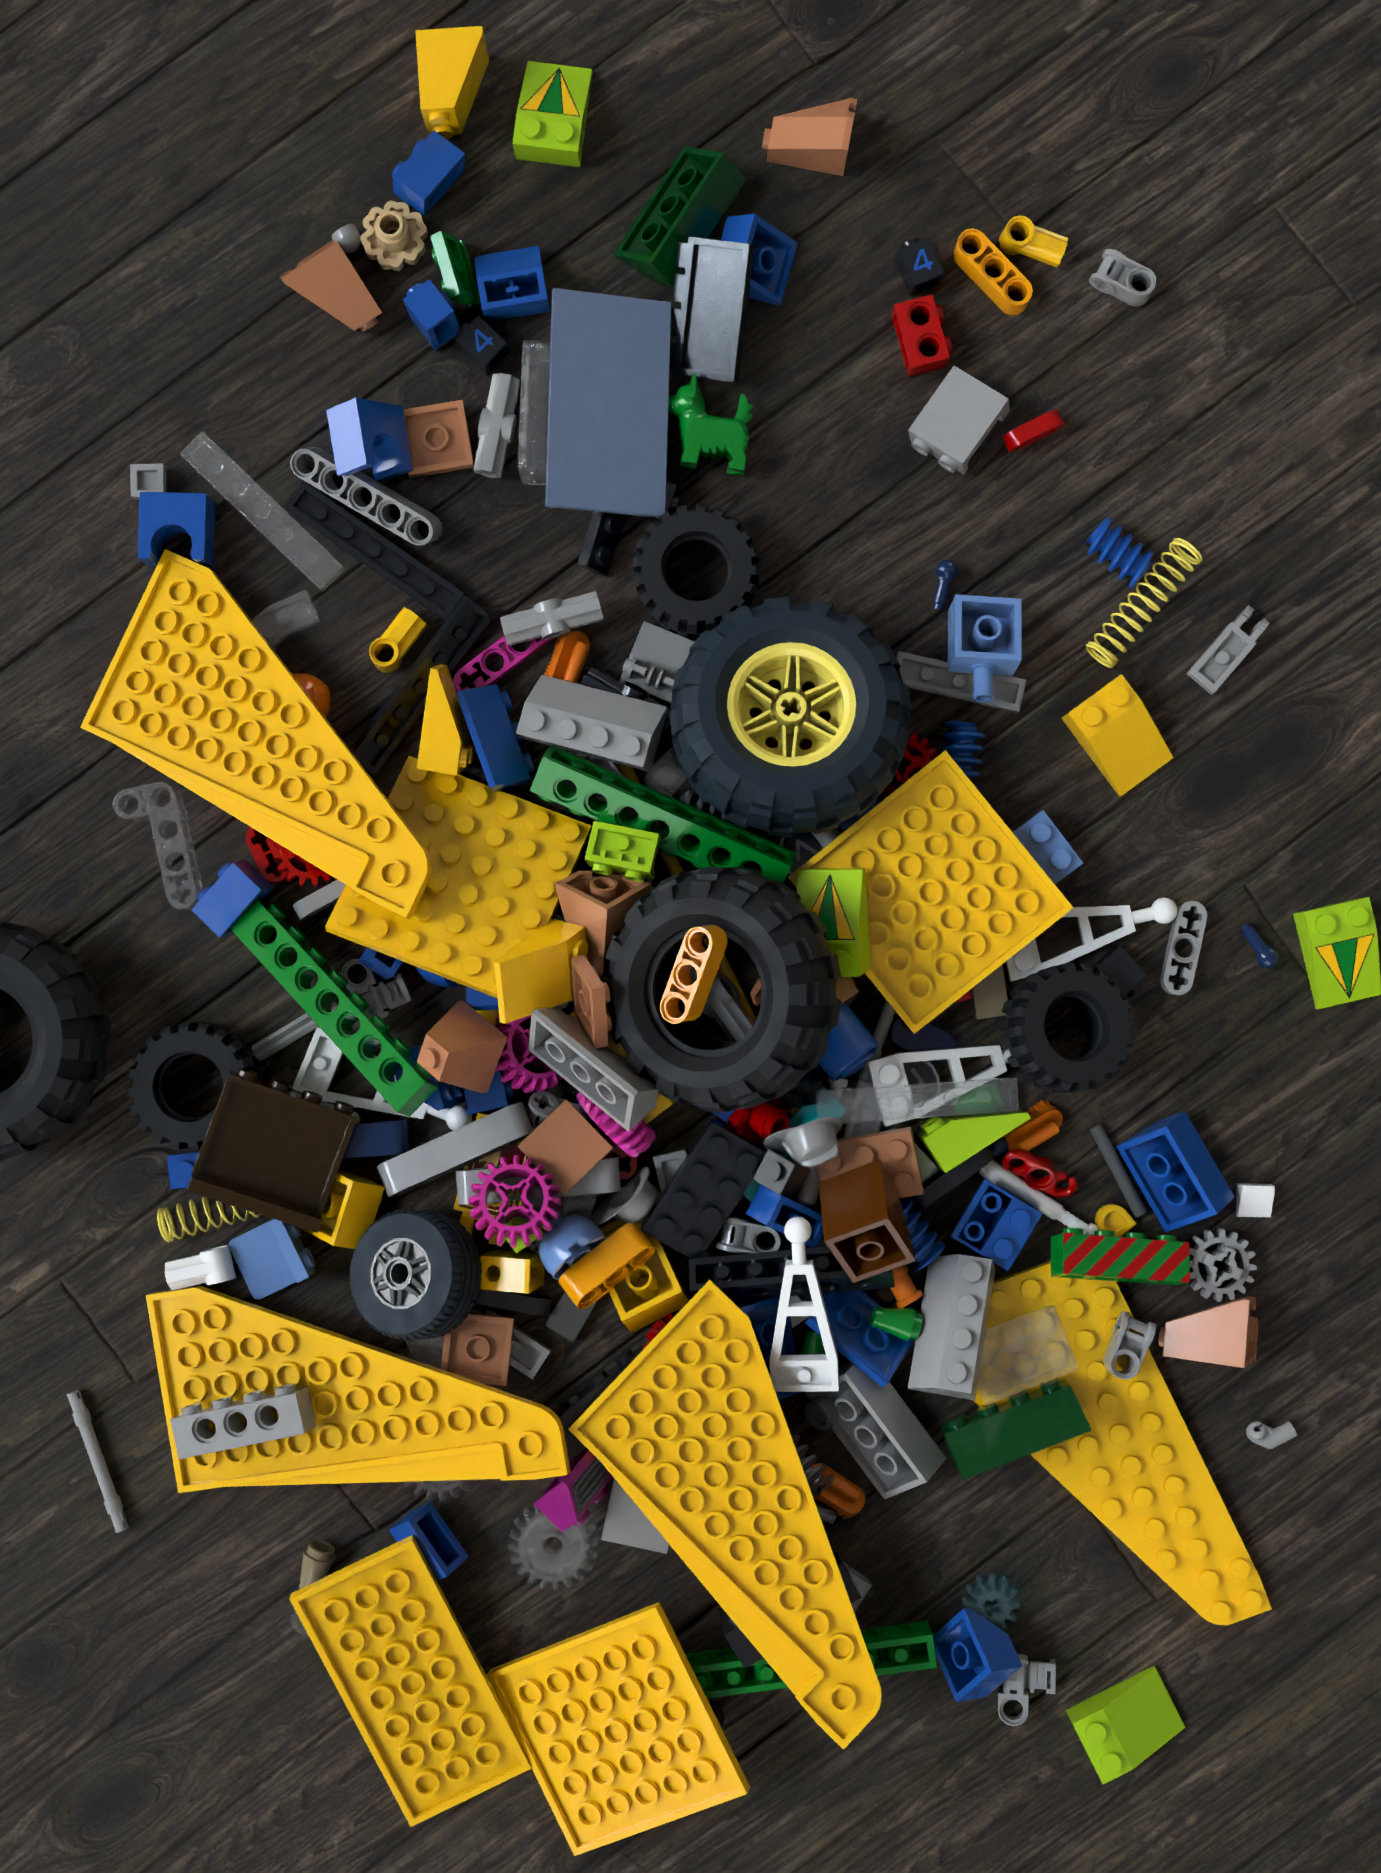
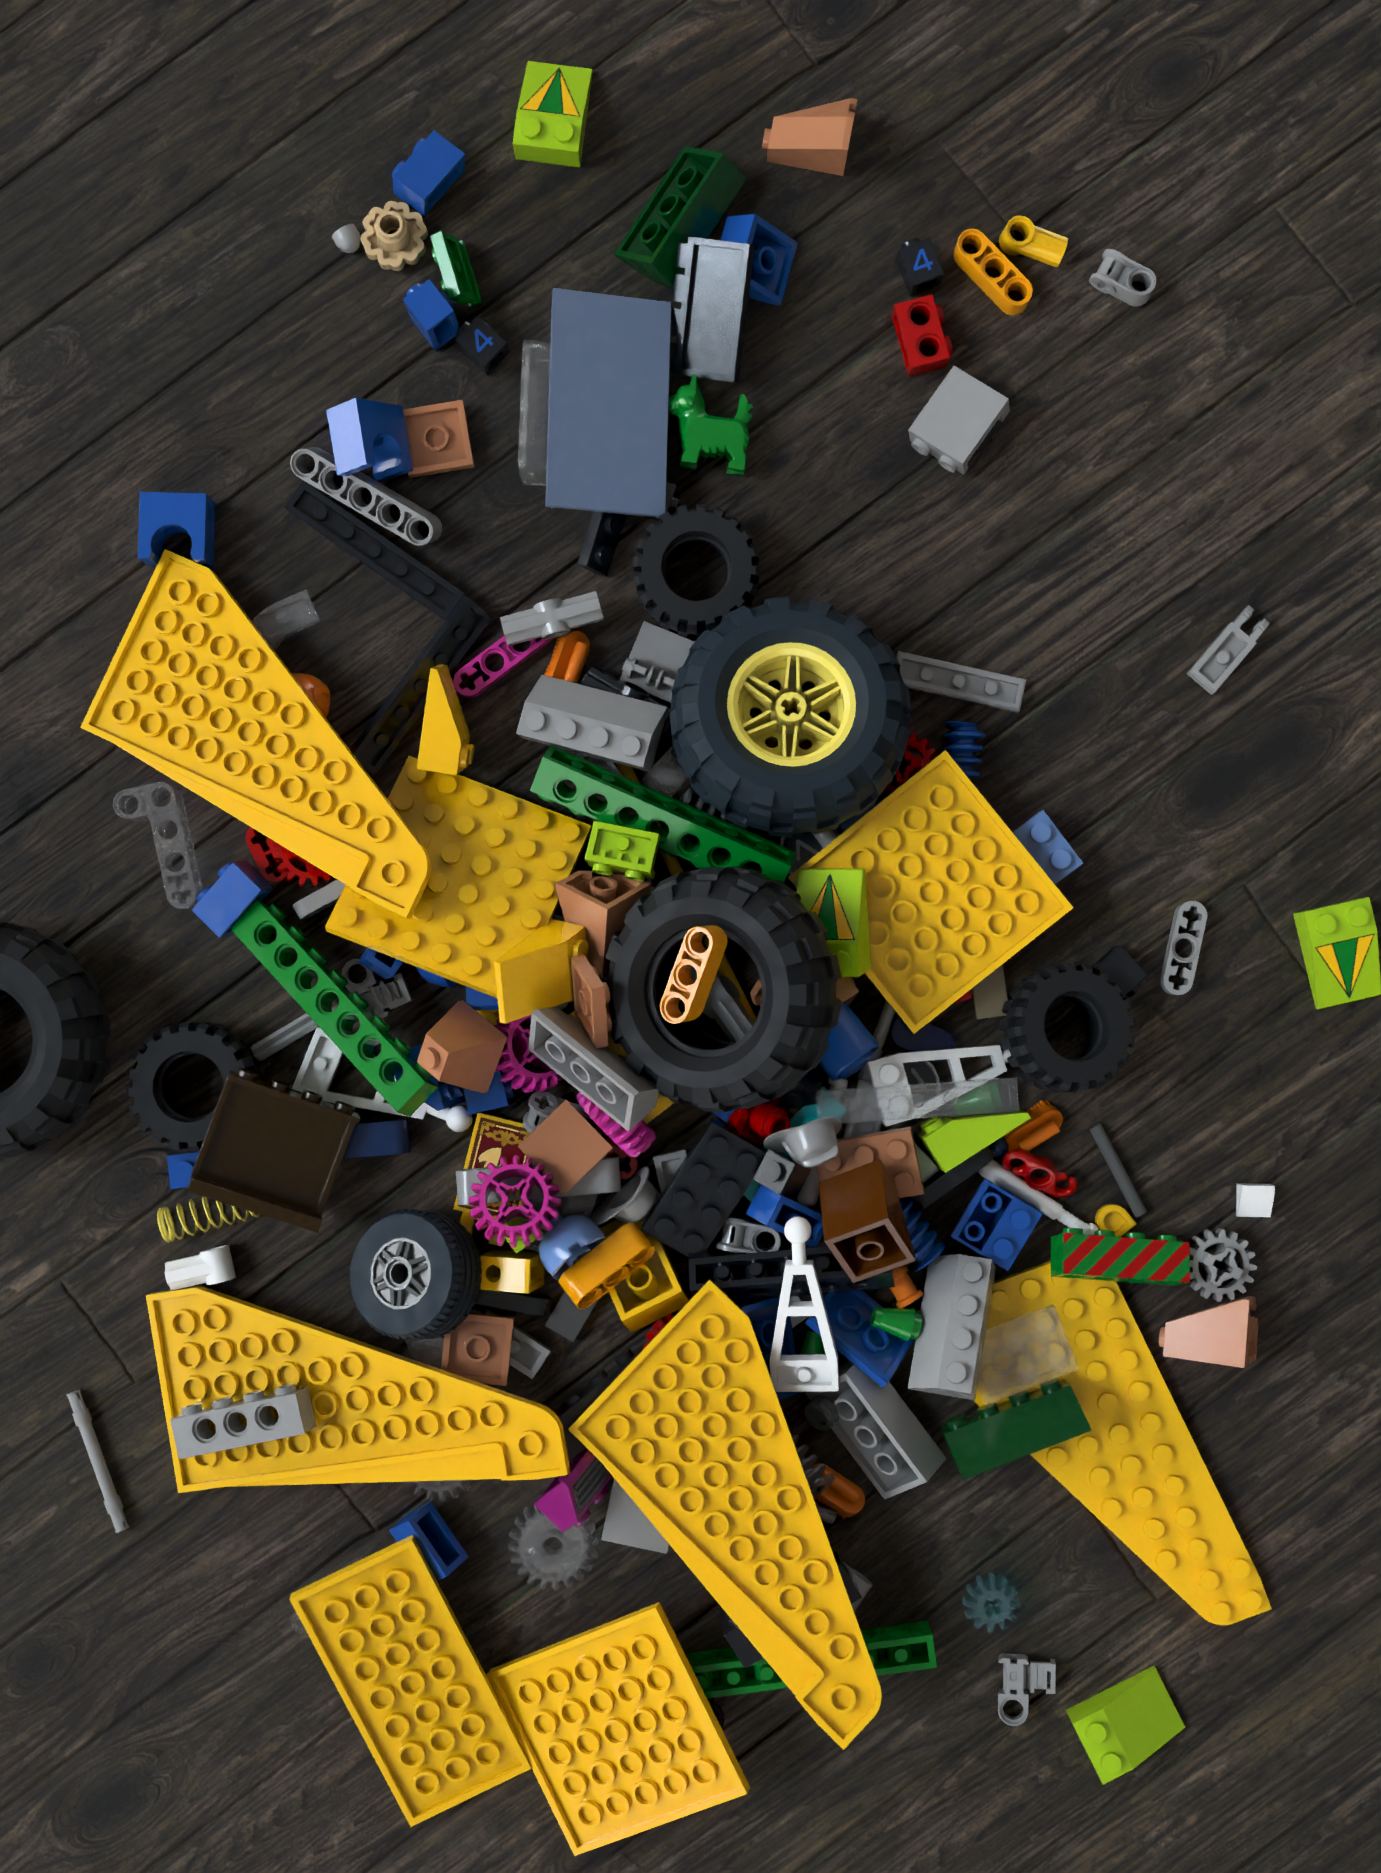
light grey plate [130,463,167,500] -> none
clear tile [180,431,345,592] -> none
medium blue bracket [229,1219,316,1300] -> none
nougat slope [280,240,382,332] -> none
yellow slope [299,1170,385,1249] -> none
dark tan cone [299,1539,336,1589] -> none
yellow piece [369,607,427,673] -> none
light grey beam [377,1102,533,1198] -> none
yellow slope [415,26,489,139] -> none
blue slope [456,684,536,792] -> none
light grey piece [473,373,521,478] -> none
blue slope [474,246,550,323] -> none
dark blue piece [933,560,958,611] -> none
blue slope [933,1607,1022,1703] -> none
medium blue brick [947,594,1022,703] -> none
red beam [1002,409,1065,453] -> none
white plate [1005,897,1178,981] -> none
yellow slope [1061,674,1174,797] -> none
blue piece [1081,516,1154,589] -> none
light yellow piece [1086,538,1202,668] -> none
light grey piece [1103,1311,1156,1380] -> none
blue slope [1116,1110,1235,1232] -> none
dark blue piece [1241,922,1280,969] -> none
light grey arm [1246,1421,1297,1449] -> none

